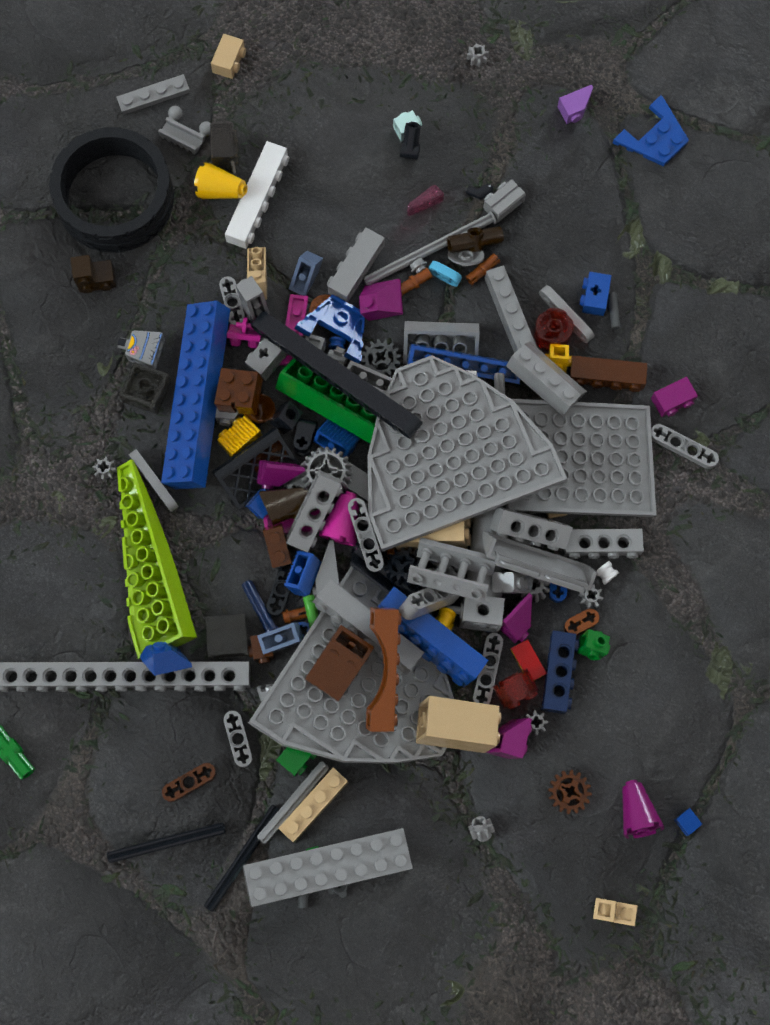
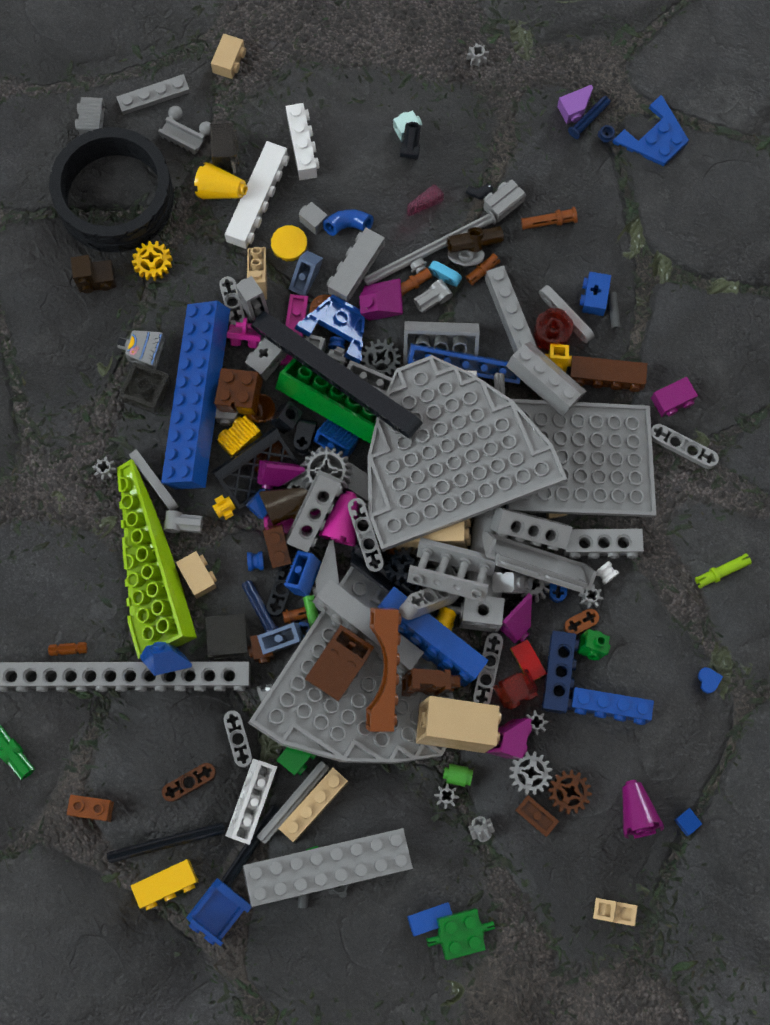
none -> dark orange axle [48,642,88,656]
none -> dark orange brick [66,794,114,822]
none -> light grey brick [75,97,105,135]
none -> yellow brick [131,859,199,911]
none -> yellow gear [132,241,173,281]
none -> light grey piece [163,510,203,533]
none -> tan brick [176,551,217,599]
none -> blue panel [186,878,251,946]
none -> yellow gear [212,495,236,520]
none -> white brick [225,759,277,845]
none -> blue wheel [247,551,264,571]
none -> yellow tile [271,225,307,261]
none -> white brick [286,103,320,181]
none -> light grey brick [299,202,328,235]
none -> blue cylinder [322,209,374,236]
none -> reddish brown hips [402,668,460,697]
none -> blue slope [407,902,452,937]
none -> light grey piece [414,279,453,313]
none -> green plate [426,908,495,960]
none -> light grey gear [434,783,459,809]
none -> bright green brick [443,764,473,787]
none -> light grey gear [509,751,552,795]
none -> reddish brown plate [515,795,559,837]
none -> dark orange pin [521,206,578,230]
none -> dark blue axle [568,96,611,139]
none -> blue brick [570,687,654,725]
none -> dark blue plate [598,125,615,143]
none -> lime pin [695,553,752,589]
none -> blue tile [698,667,723,694]

